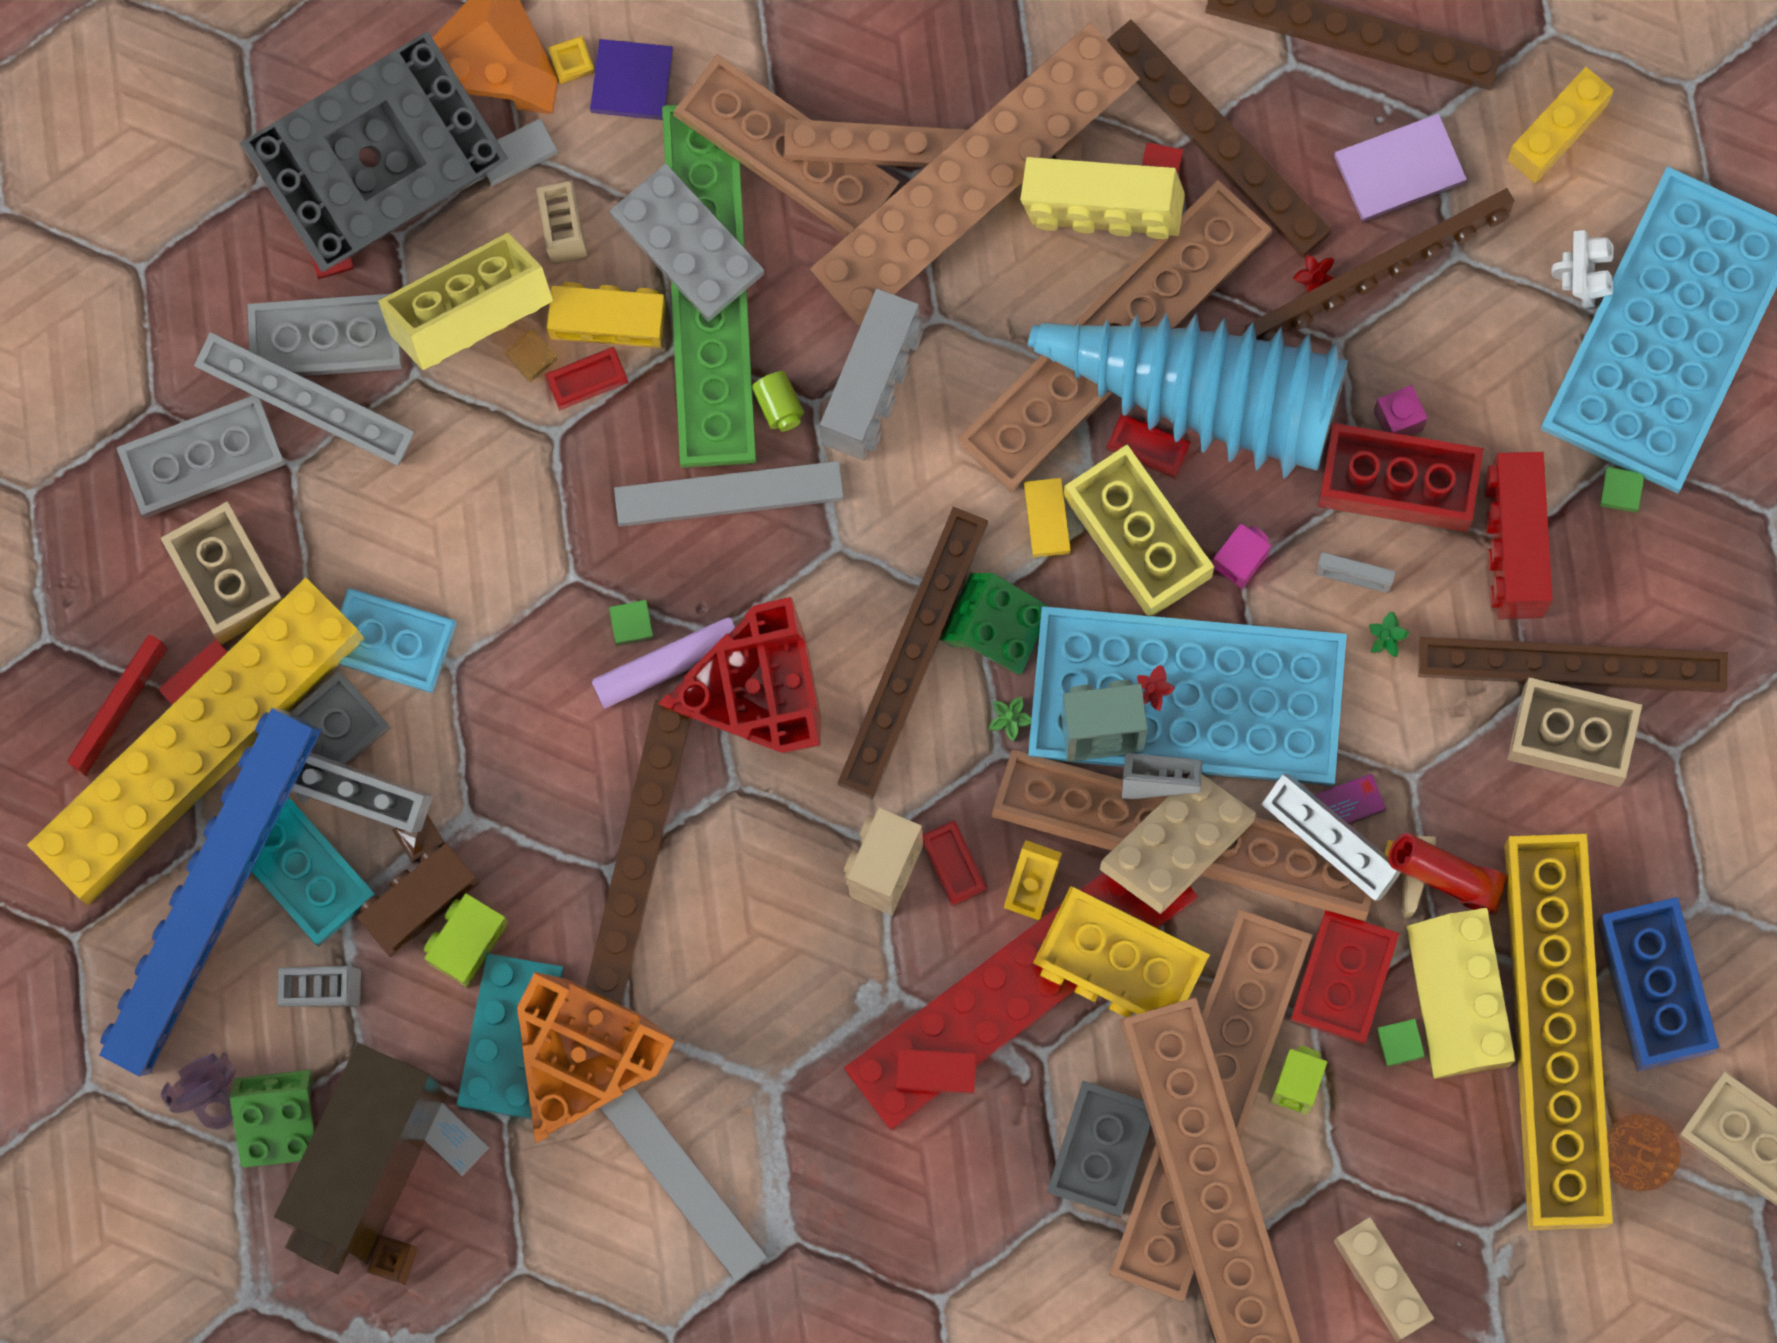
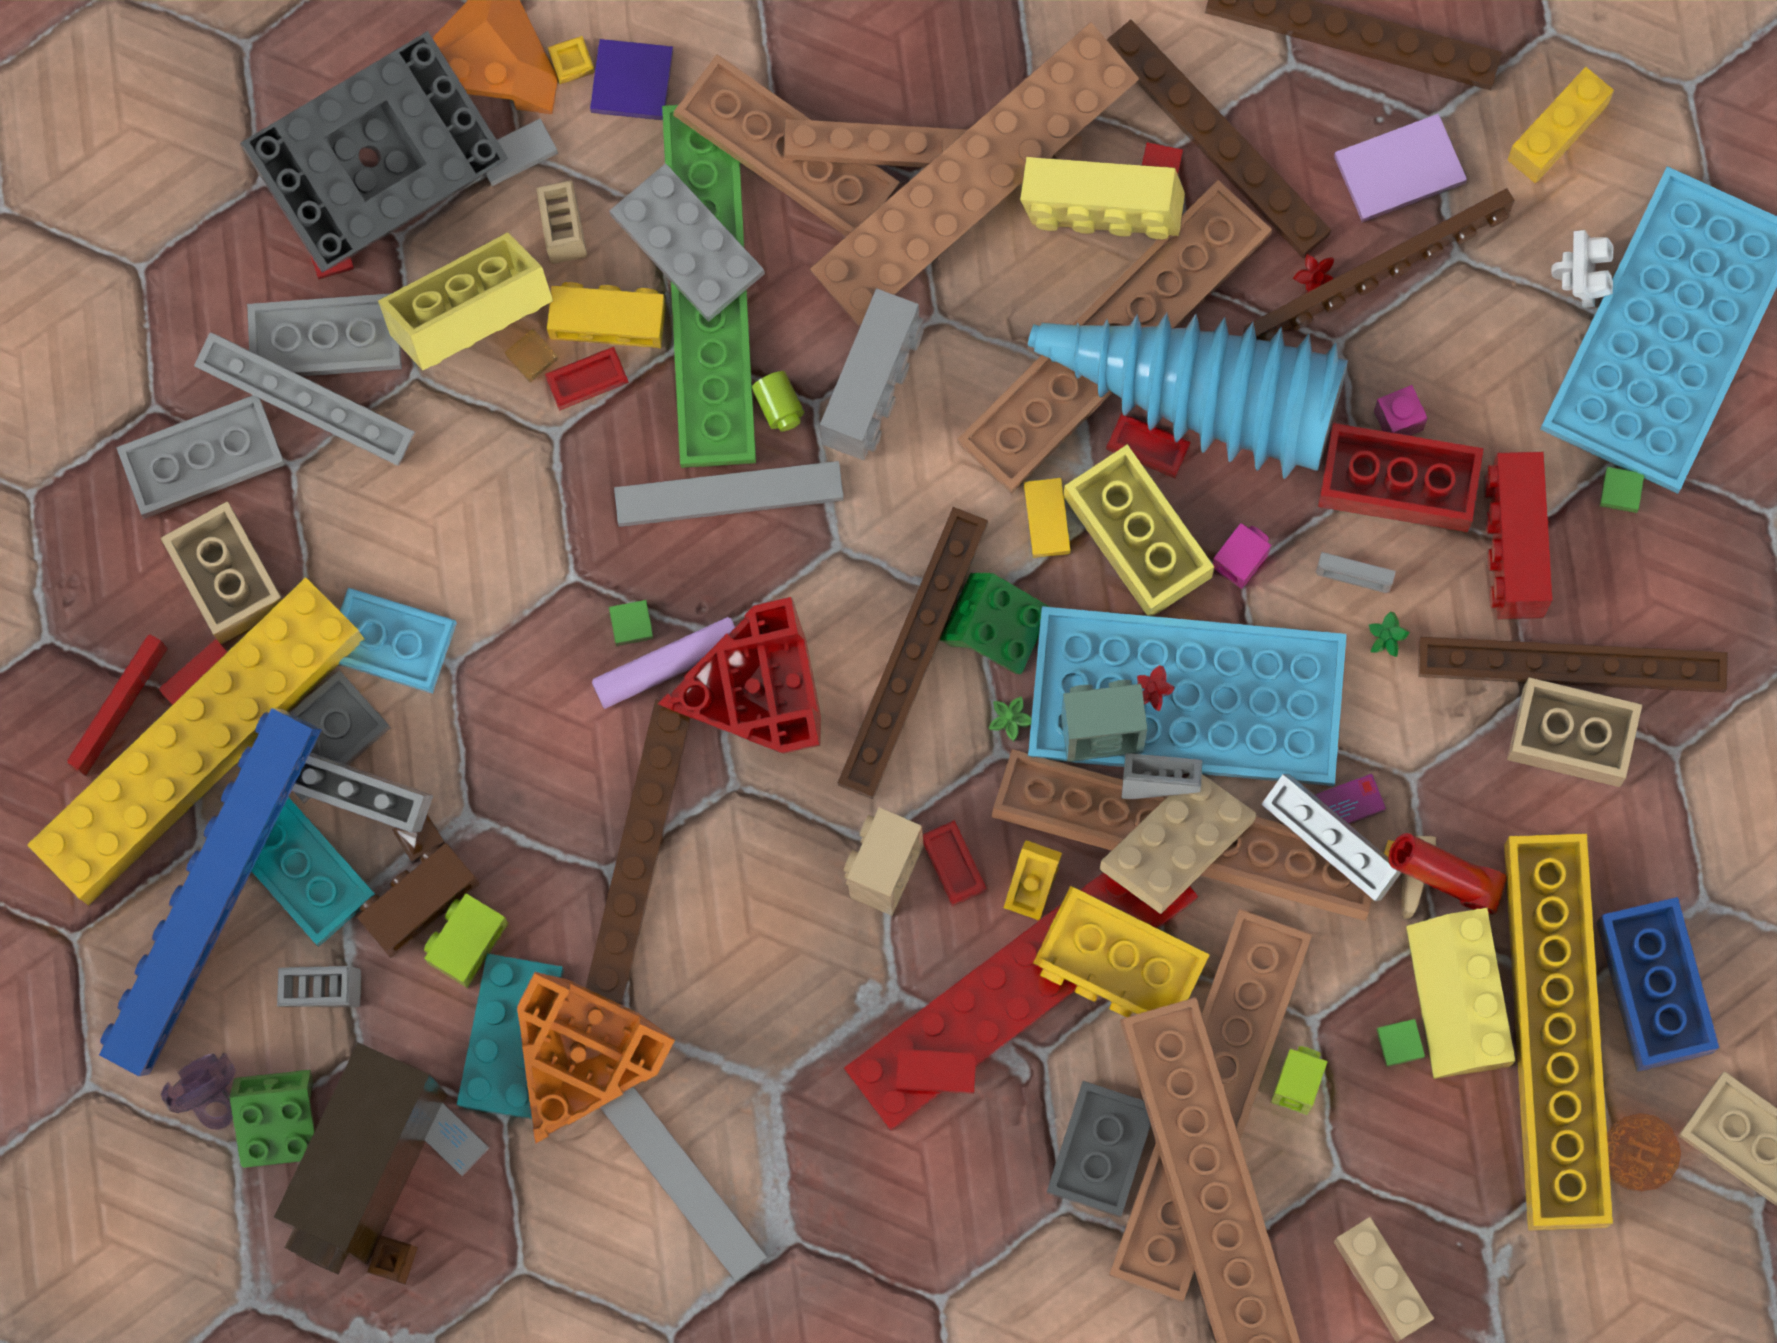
red plate [1290,910,1399,1045] -> none

